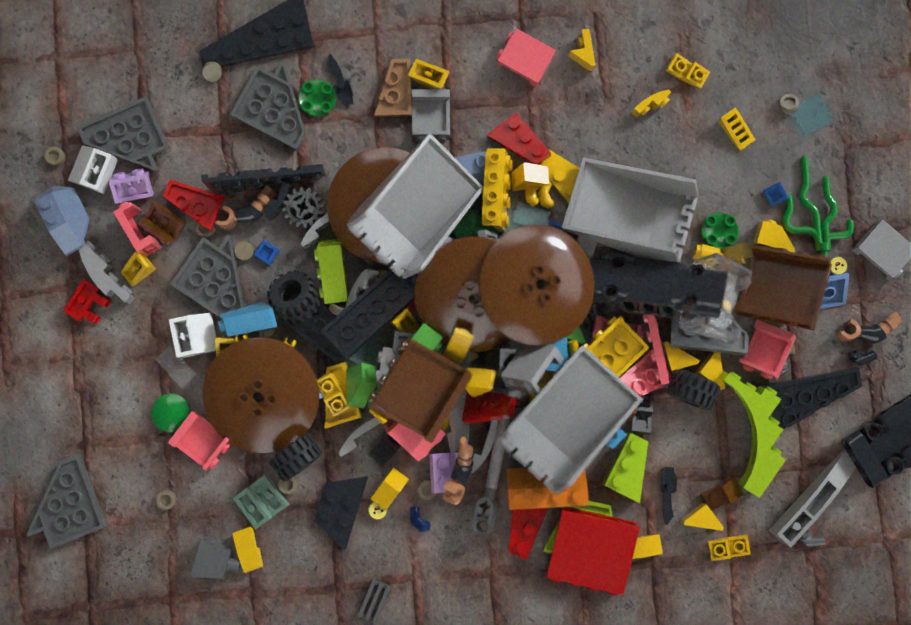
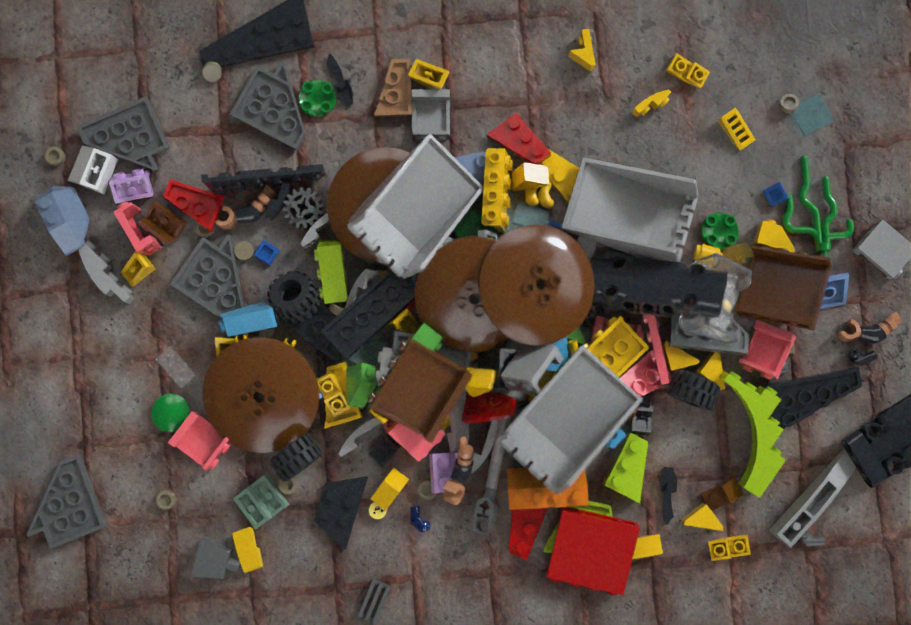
red plate [63,278,112,324] -> none
white slope [169,313,217,358] -> none
yellow slope [443,328,474,363] -> none
coral panel [496,28,556,87] -> none
light yellow tile [830,256,848,275] -> none

